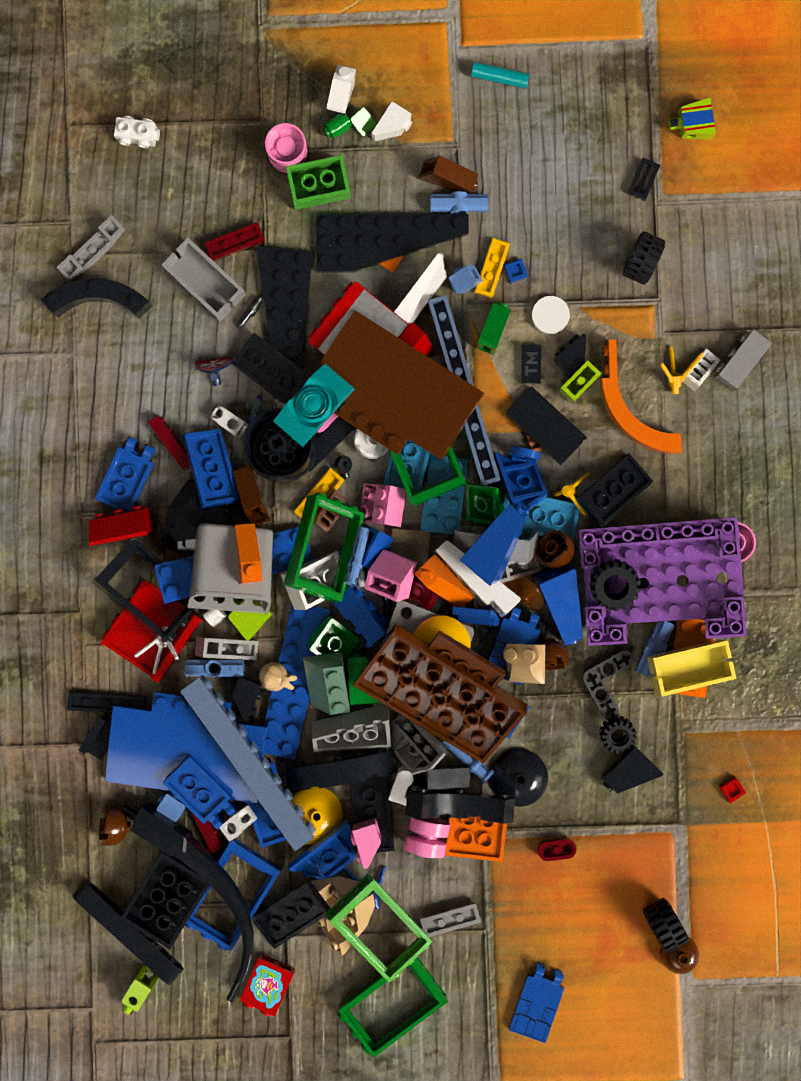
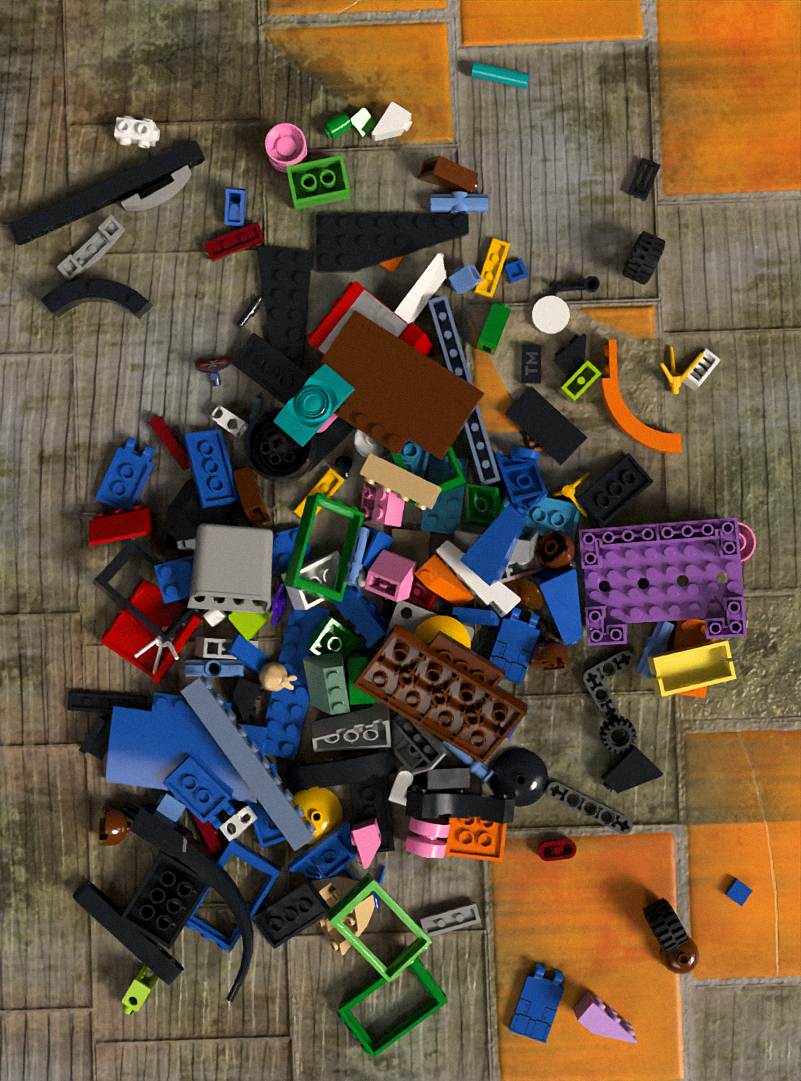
light grey piece [162,237,246,321] -> none
orange slope [234,524,263,585] -> none
panel [239,953,295,1017] -> none
reddish brown slope [314,489,349,532] -> none
white slope [327,65,356,114] -> none
tan slope [503,643,545,684] -> none
black tyre [589,559,641,611] -> none
torso [668,98,716,140] -> none
light grey brick [715,329,772,391] -> none
red tile [718,776,746,804] -> none
none -> black beam [8,141,205,245]
none -> light grey slope [121,165,192,211]
none -> blue slope [224,187,247,227]
none -> blue tile [227,634,267,673]
none -> dark purple wheel [270,583,287,626]
none -> tan brick [360,453,442,510]
none -> dark grey beam [546,781,633,834]
none -> black brick [549,276,600,295]
none -> lavender slope [573,991,638,1044]
none -> blue tile [725,878,753,906]

